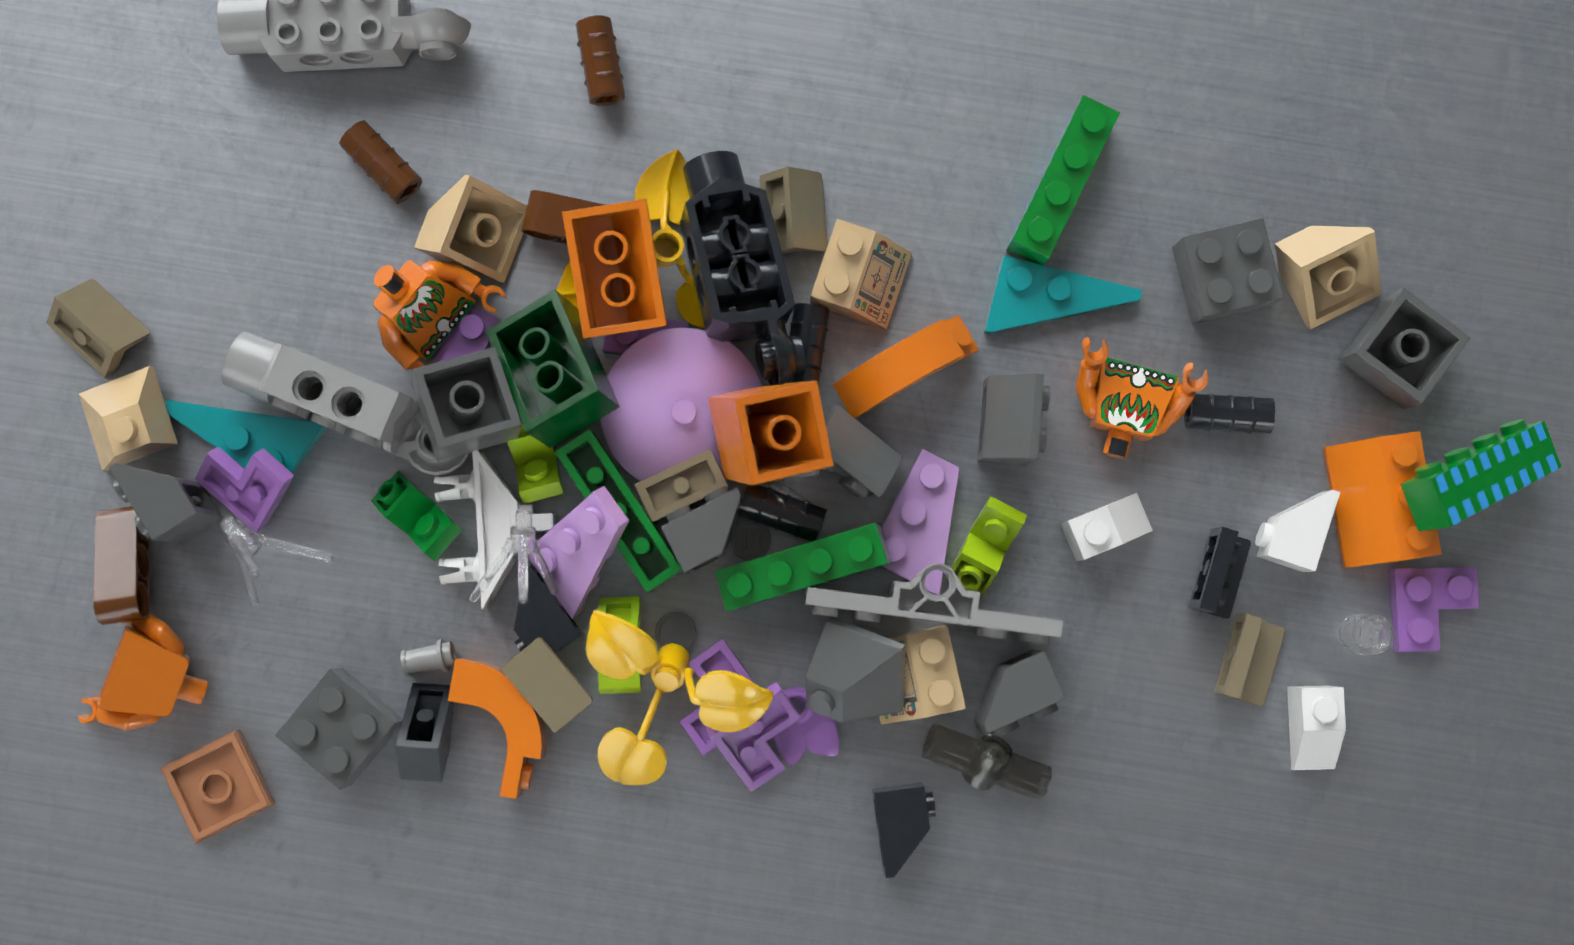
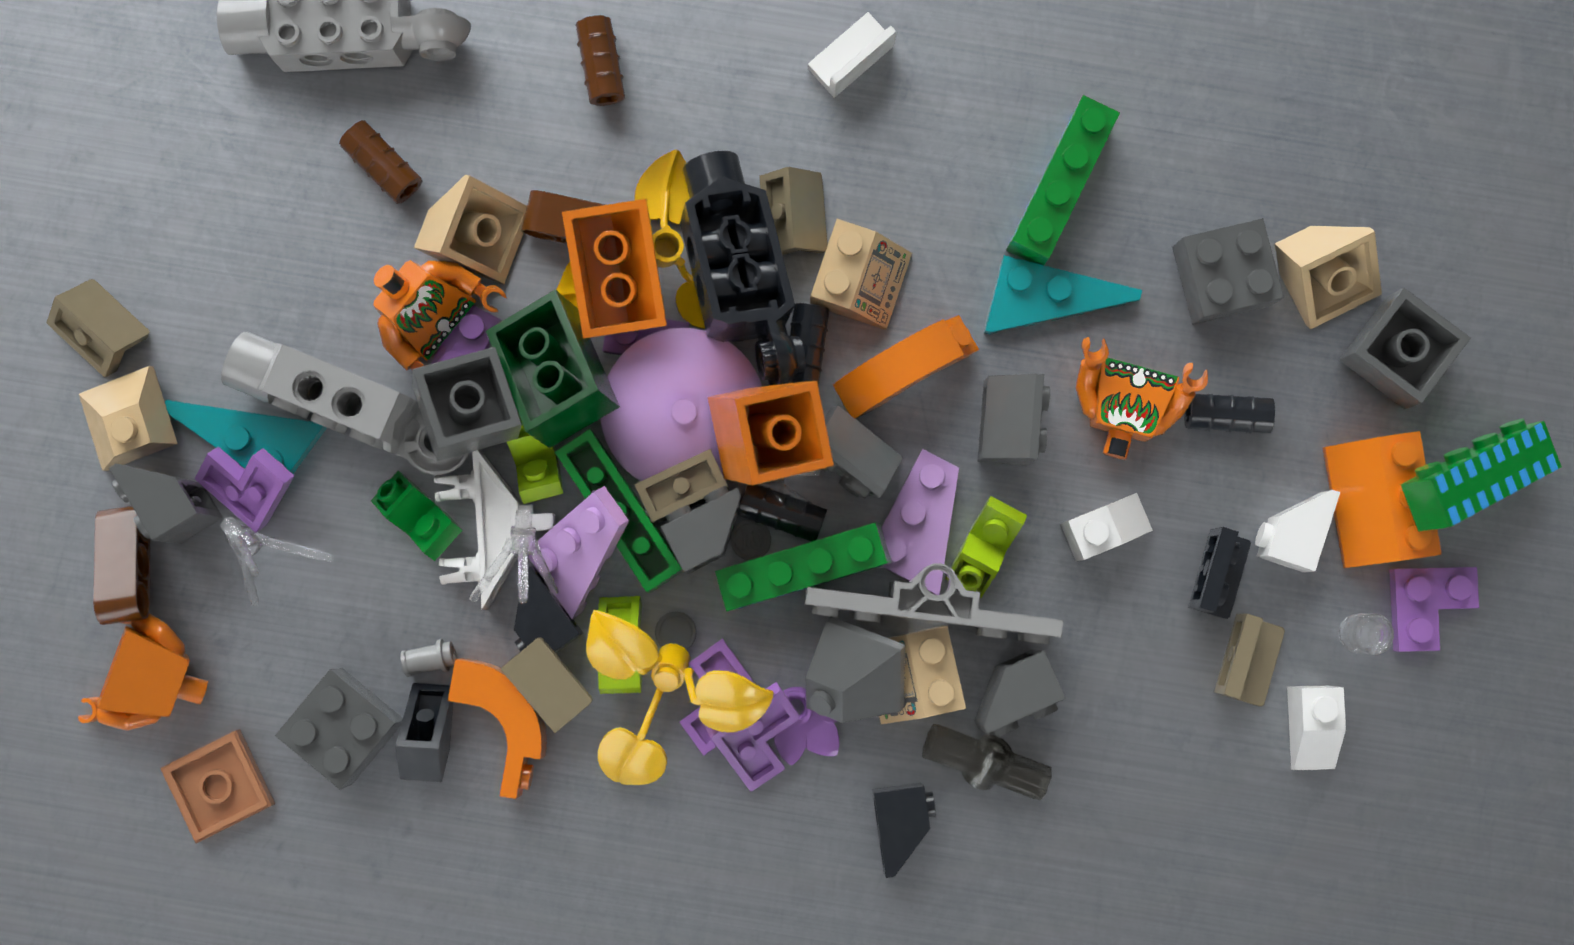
none -> white panel [808,12,897,98]

